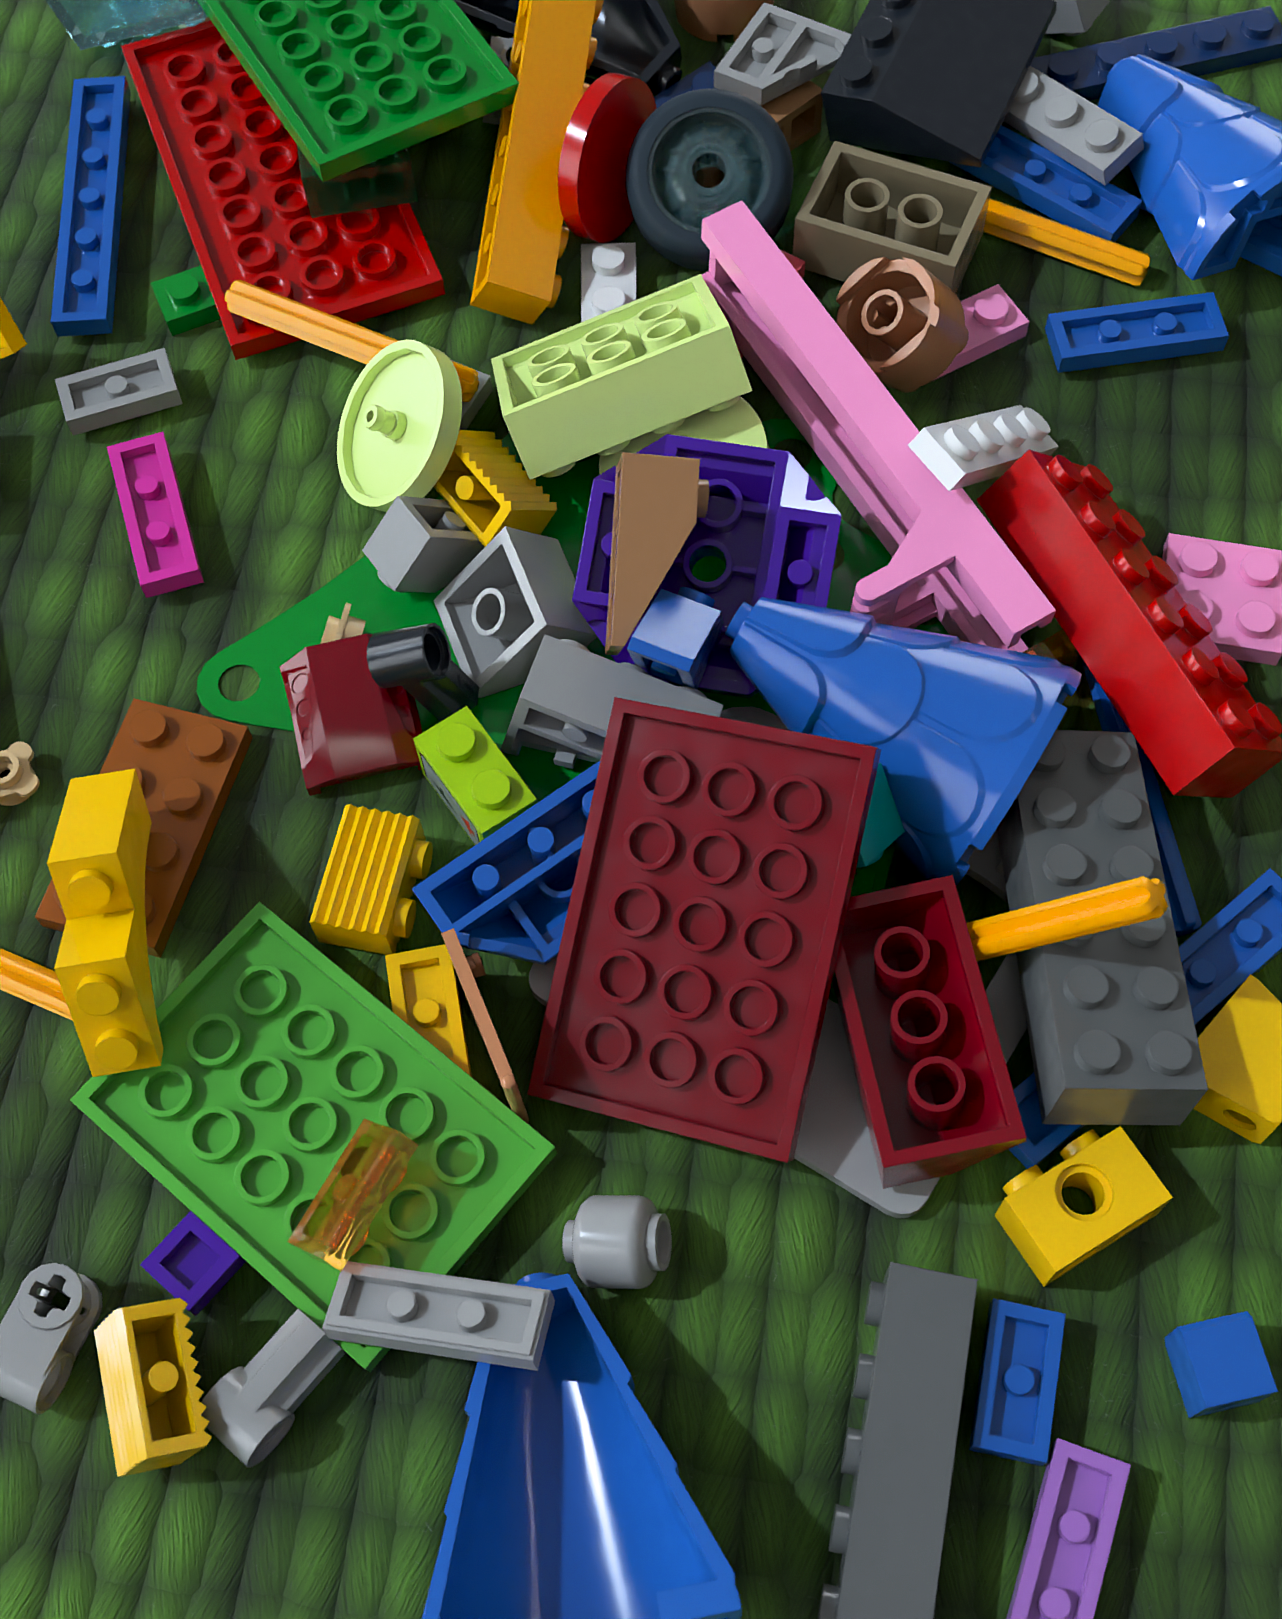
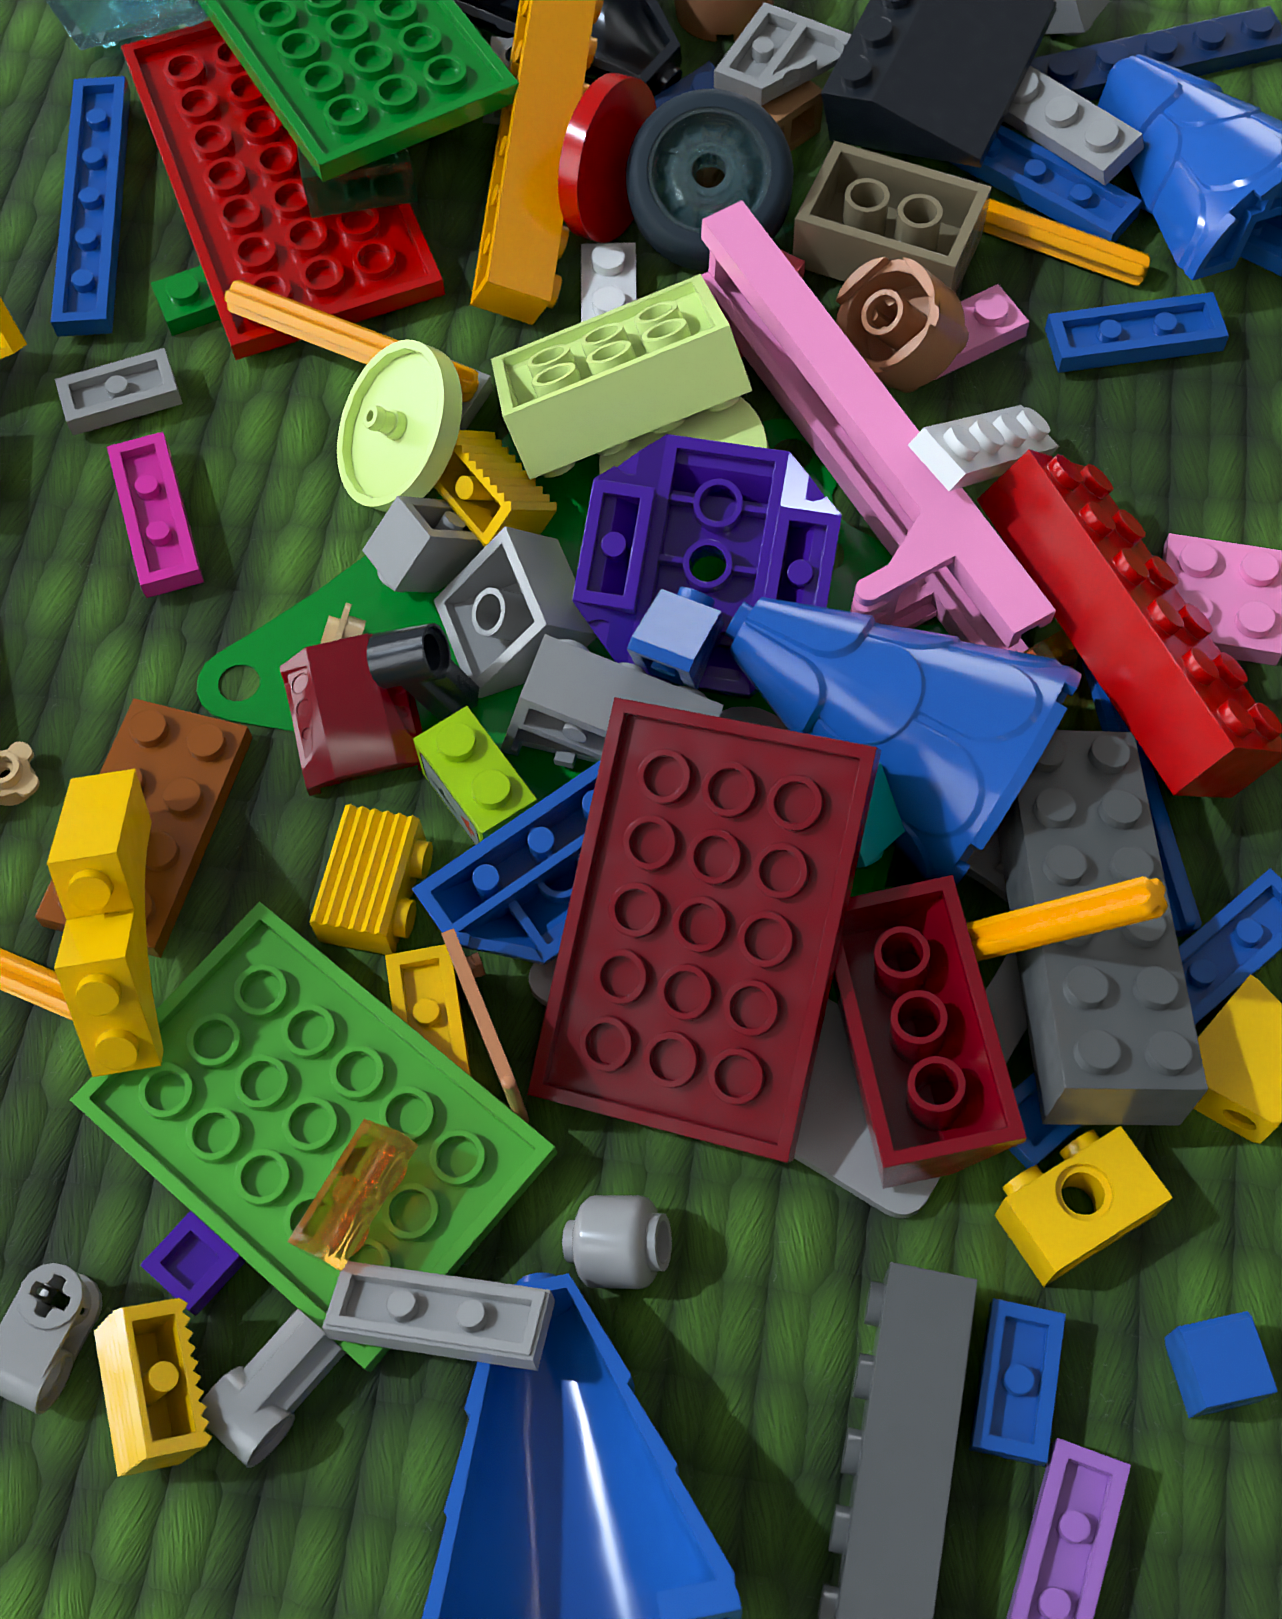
medium nougat slope [605,452,709,655] -> none

